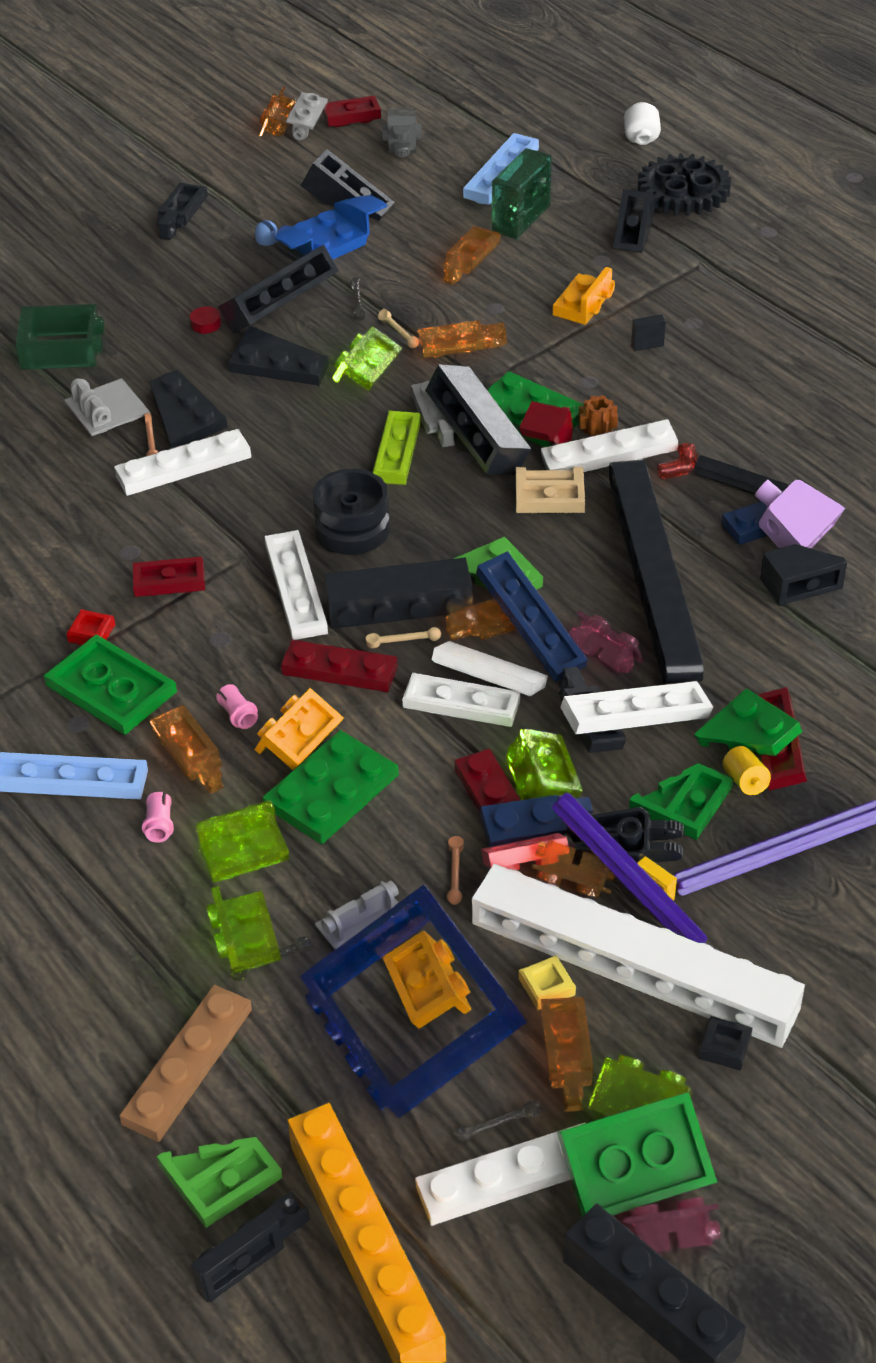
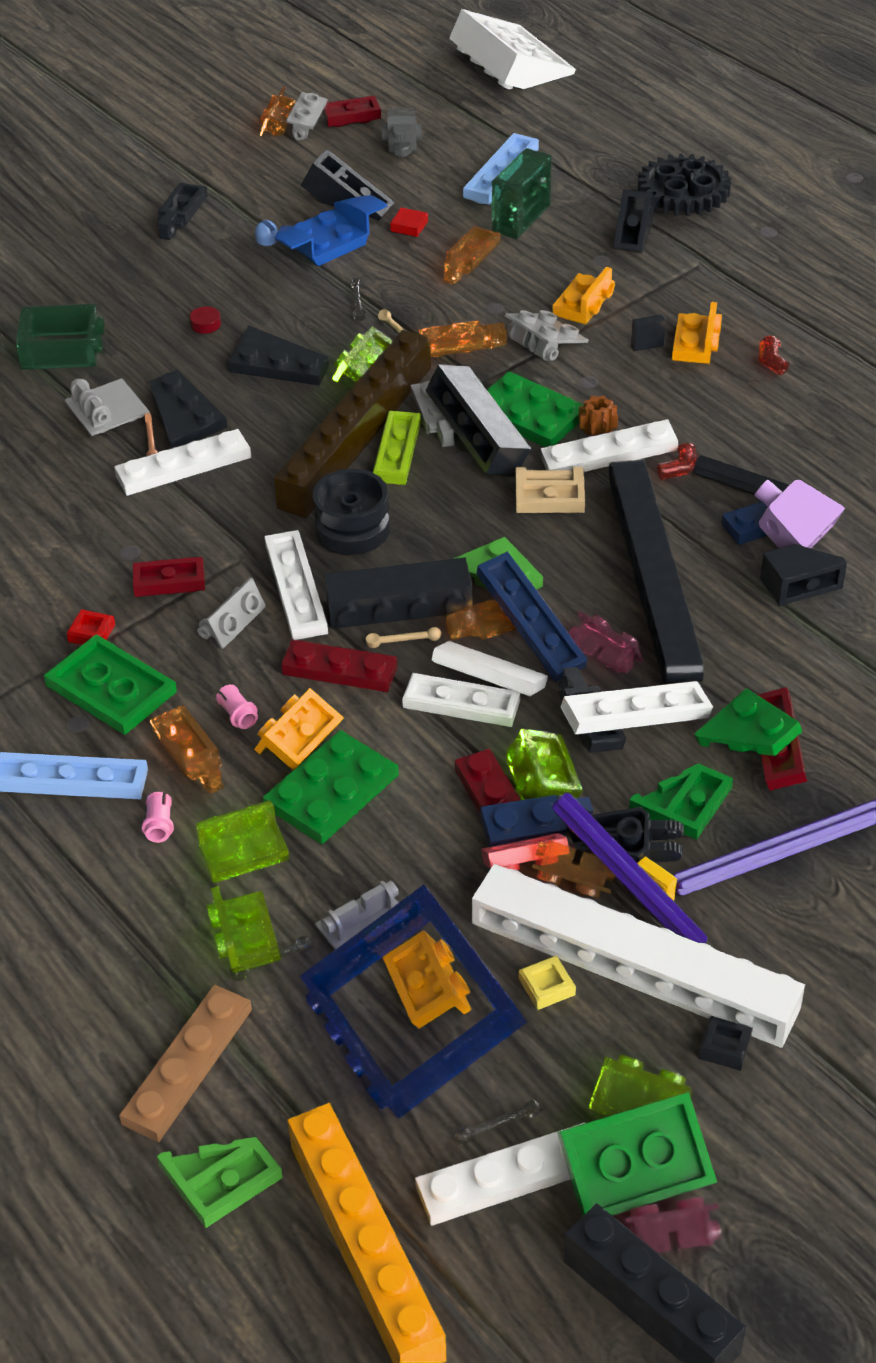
black hinge [191,1192,310,1302] -> none
black brick [218,244,339,334] -> none
nougat hinge [446,836,464,905] -> none
dark red tile [519,401,573,445] -> none
clear orange hinge [541,997,593,1112] -> none
white head [624,102,661,145] -> none
yellow piece [723,746,771,795] -> none
none -> light grey hinge [197,578,266,649]
none -> dark brown brick [274,330,431,518]
none -> red tile [390,207,428,237]
none -> white slope [449,9,576,89]
none -> light grey hinge [505,310,589,361]
none -> light orange bracket [672,302,722,364]
none -> clear red arm [758,335,789,375]

